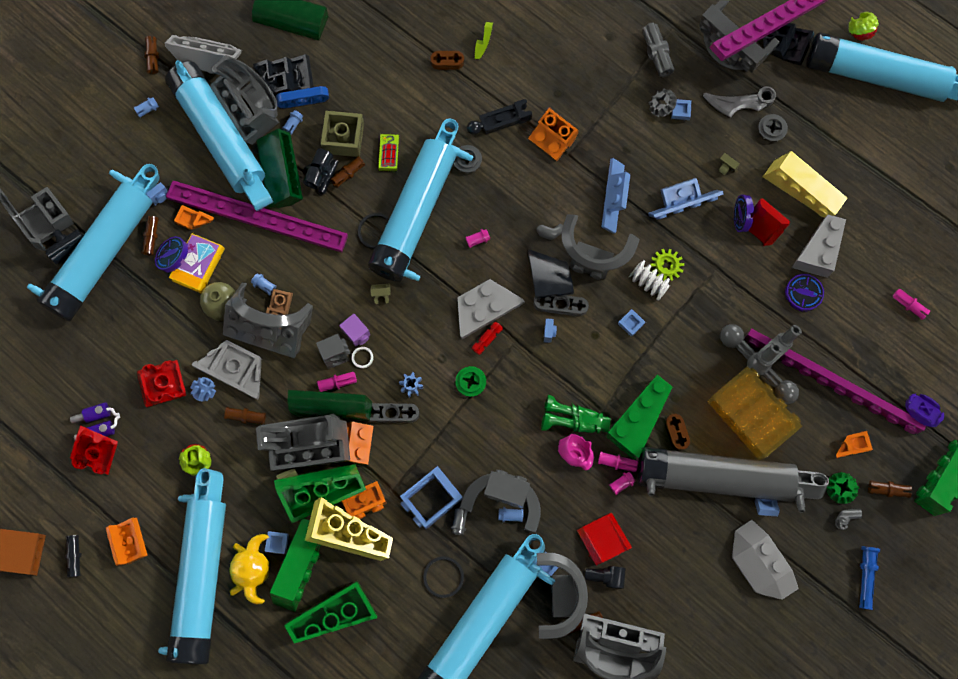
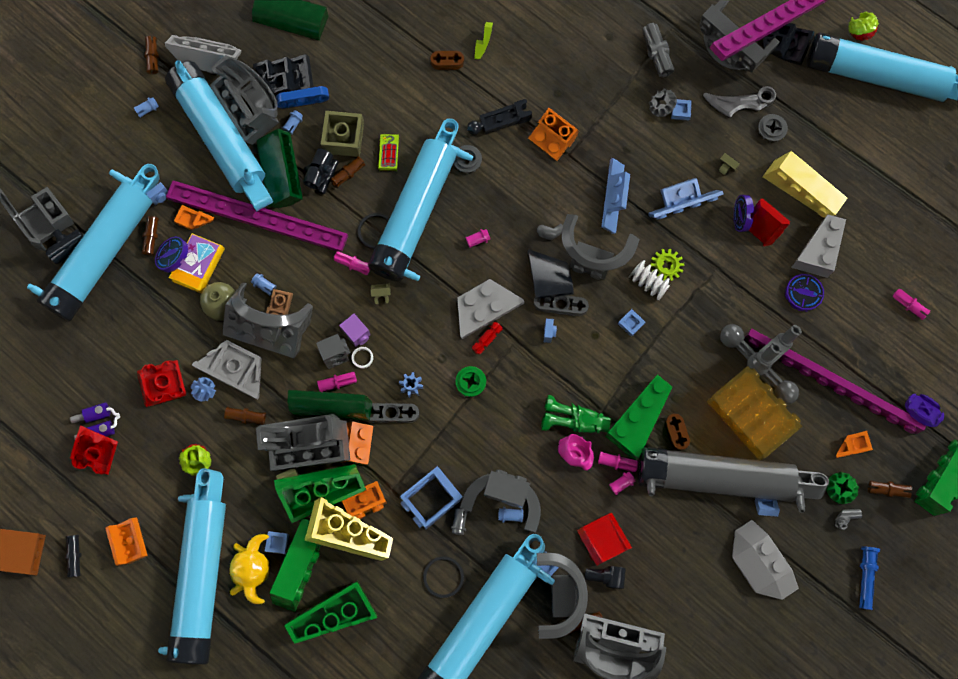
none -> dark pink axle [334,251,370,275]

